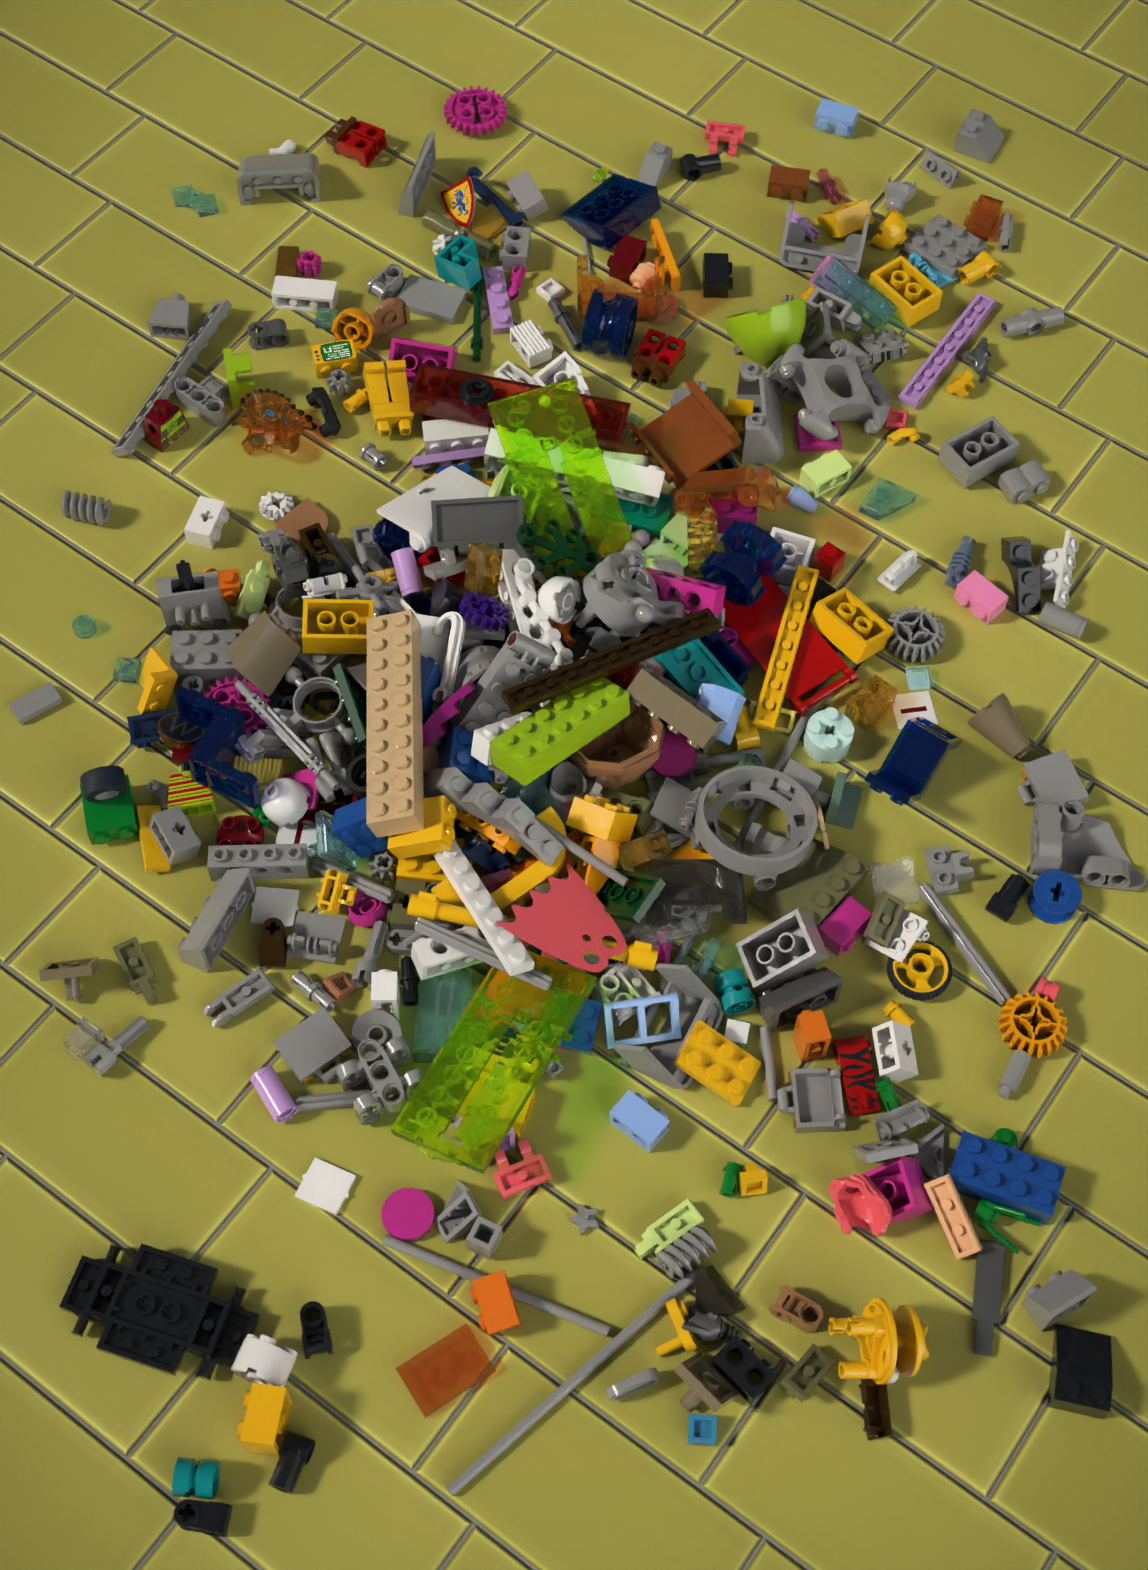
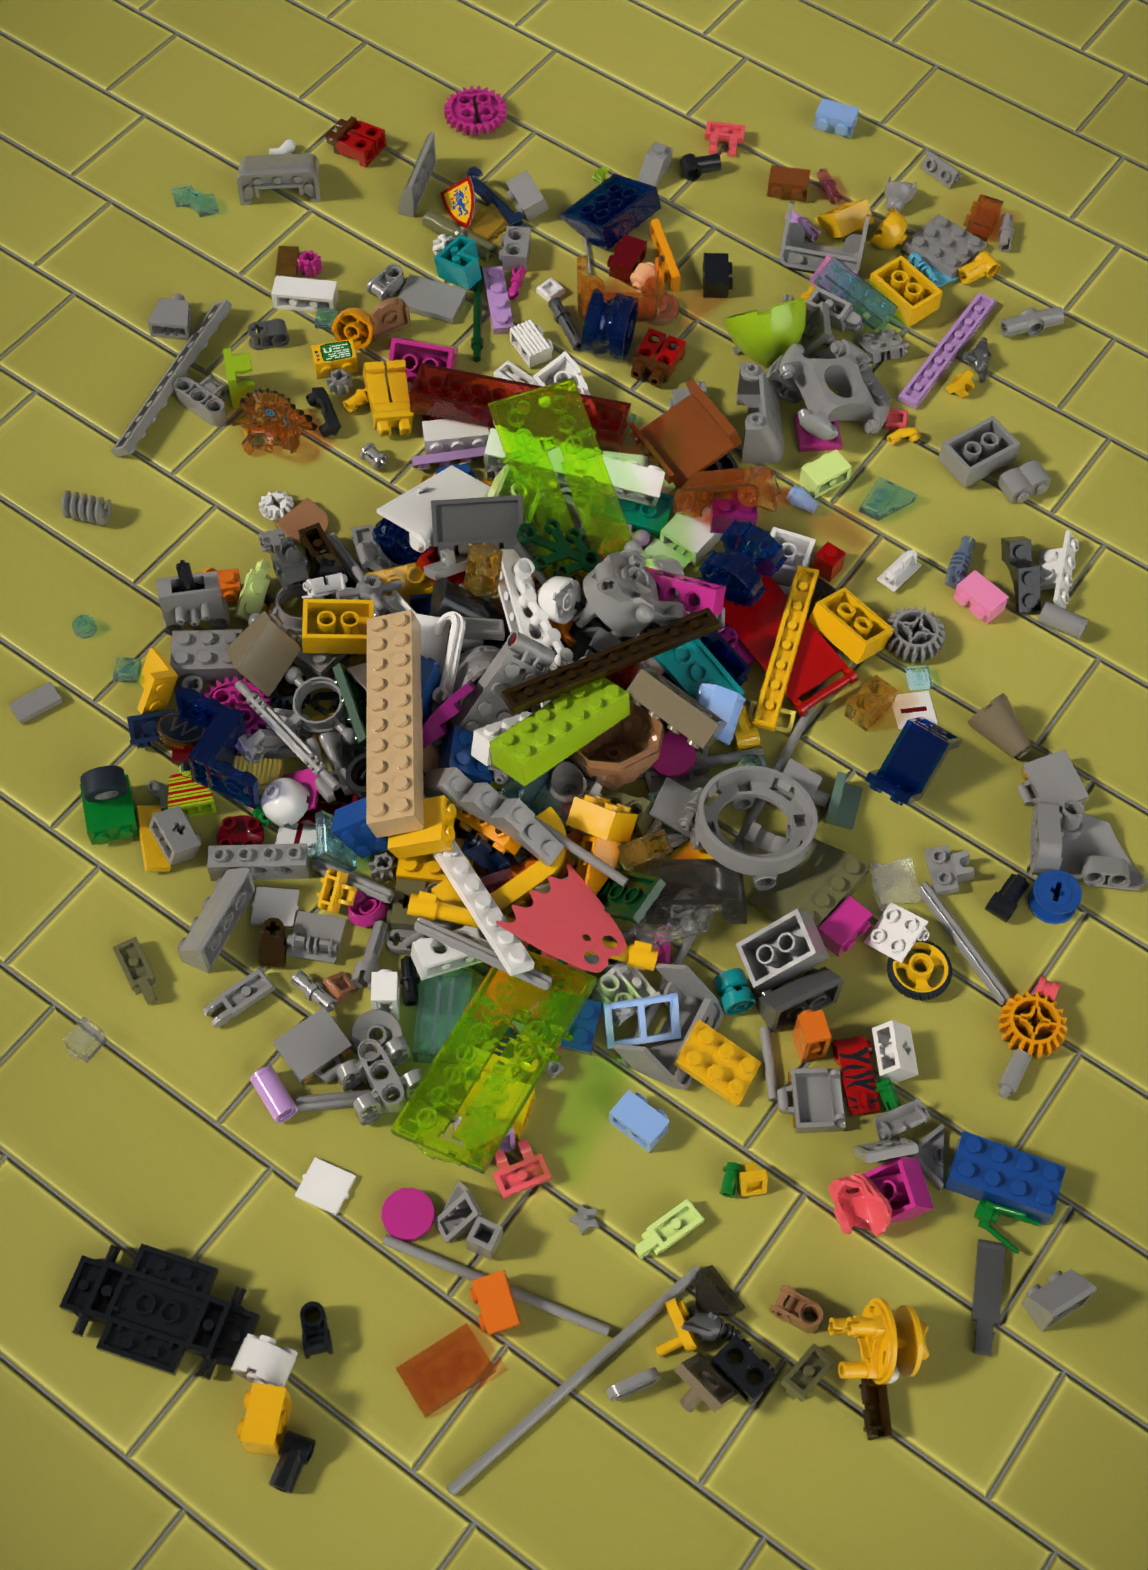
dark tan tile [39,957,100,1001] -> none
light grey piece [83,1016,150,1077] -> none
dark red torso [144,399,190,453] -> none
teal wheel [172,1457,220,1500] -> none
black piece [174,1499,233,1537] -> none
white brick [184,496,229,549] -> none
lavender pin [391,547,424,598] -> none
black gear [459,378,494,407] -> none
dark purple gear [459,592,510,632] -> none
light grey piece [656,1224,718,1279] -> none
clear yellow beam [687,508,718,574] -> none
dark azure plate [687,1413,717,1447] -> none
clear light blue wing [691,937,725,983] -> none
yellow brick [722,398,754,436] -> none
white tile [723,1017,752,1049] -> none
light aqua brick [803,707,855,763] -> none
tan piece [812,793,830,850] -> none
olive plate [863,891,906,948] -> none
yellow pin [883,1000,916,1028] -> none
light nougat tile [924,1173,983,1260] -> none
light grey slope [953,109,1004,164] -> none
green piece [990,1128,1018,1149] -> none
black slope [1047,1324,1113,1419] -> none

